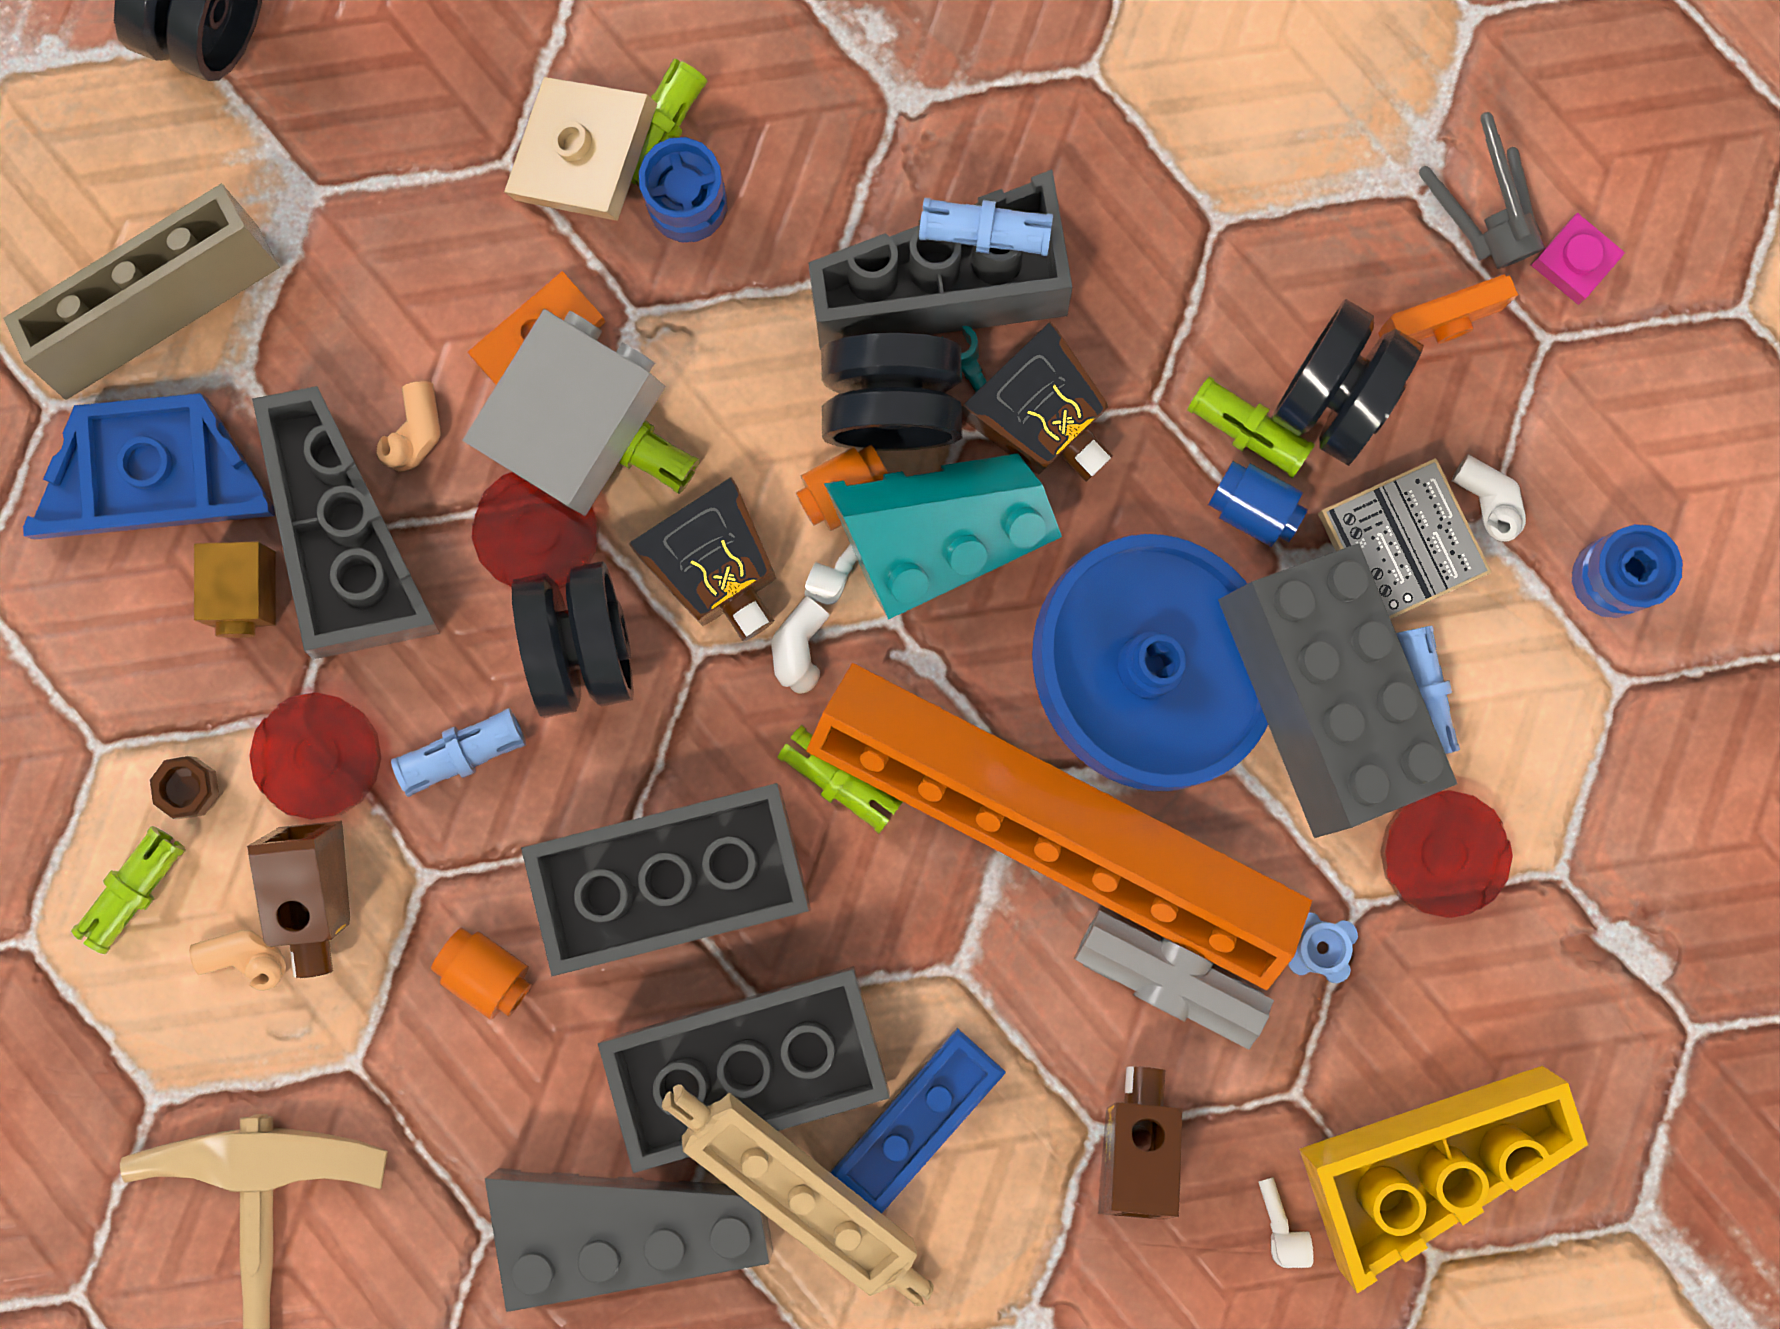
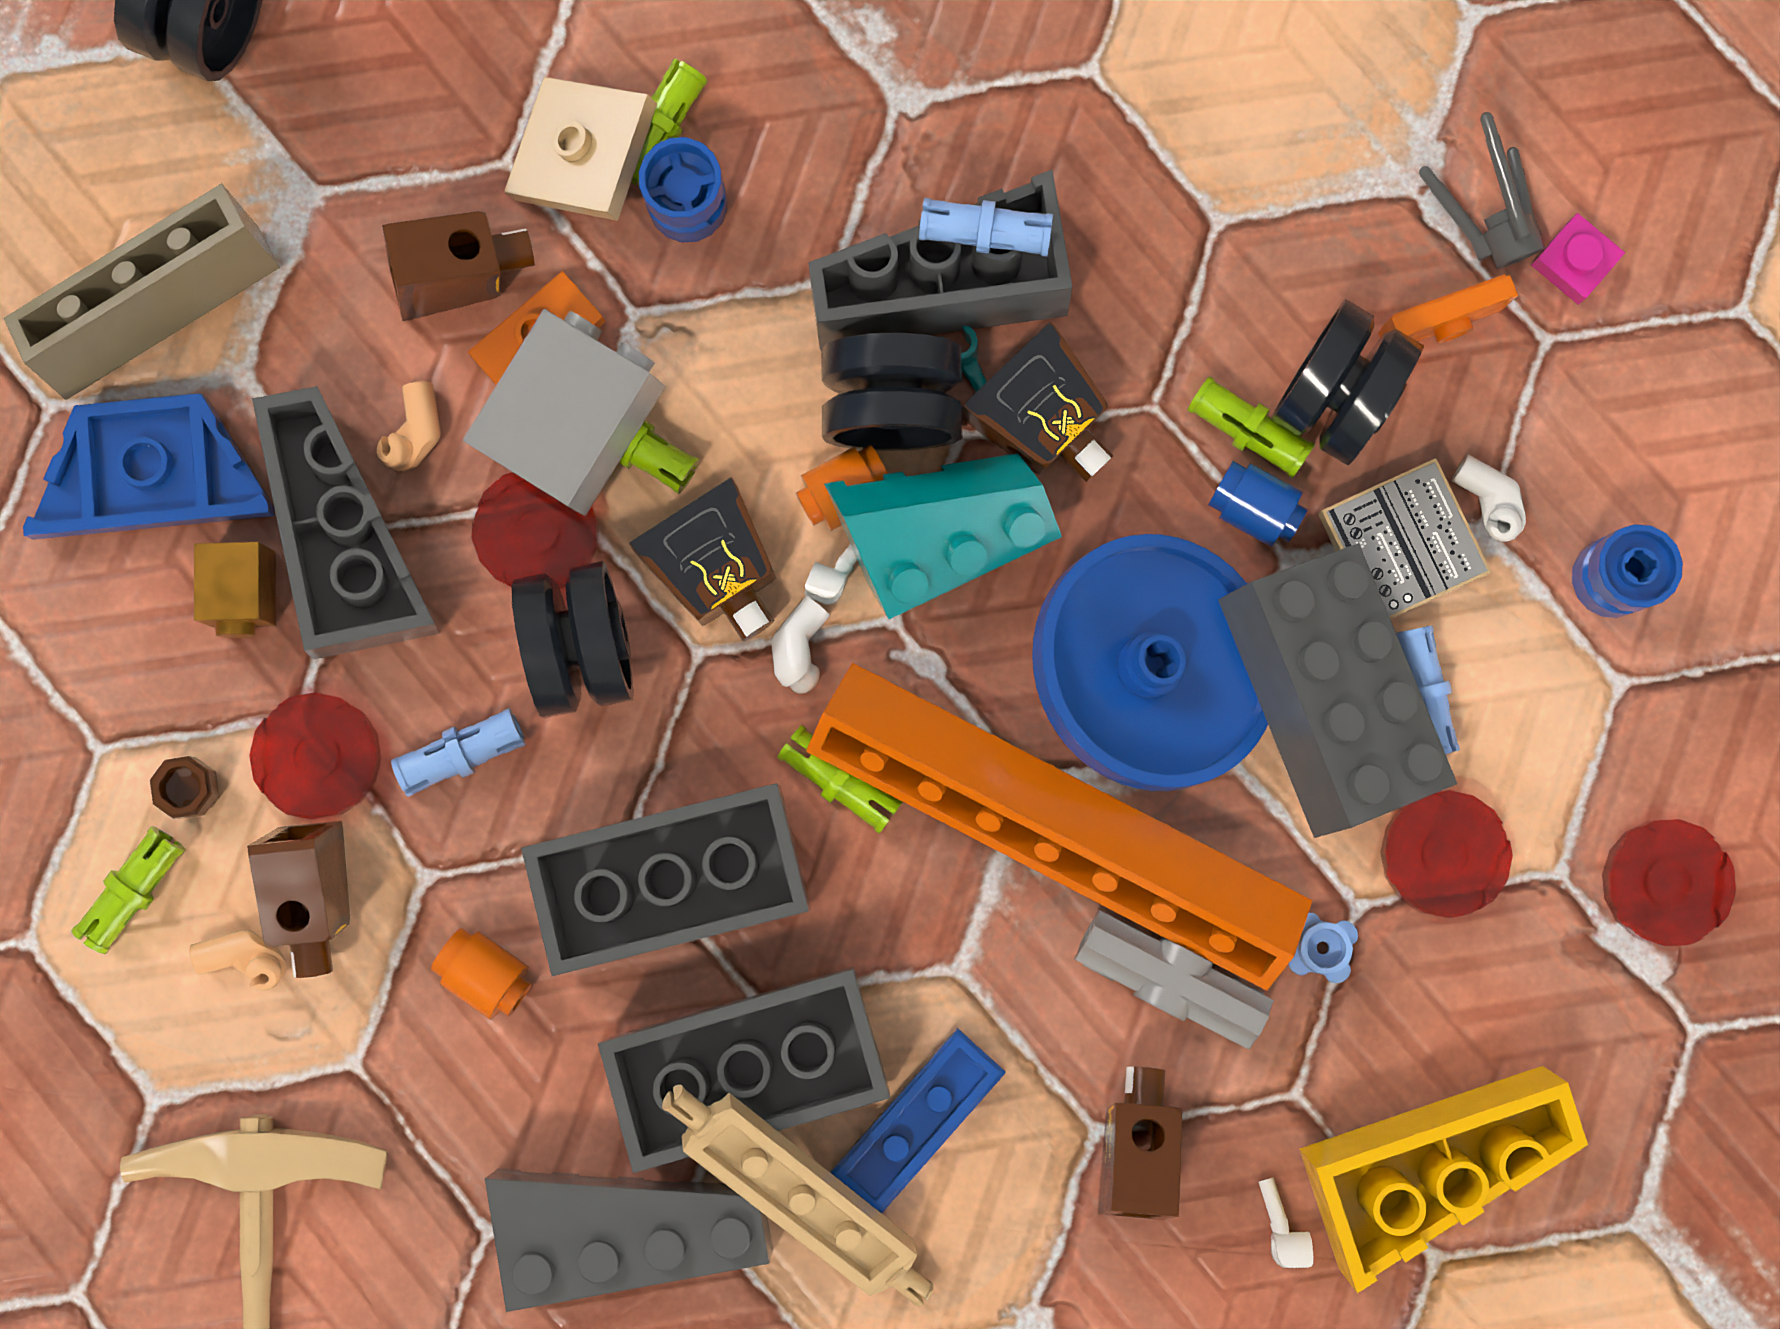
none -> reddish brown torso [382,211,535,321]
none -> clear red tile [1602,819,1736,946]

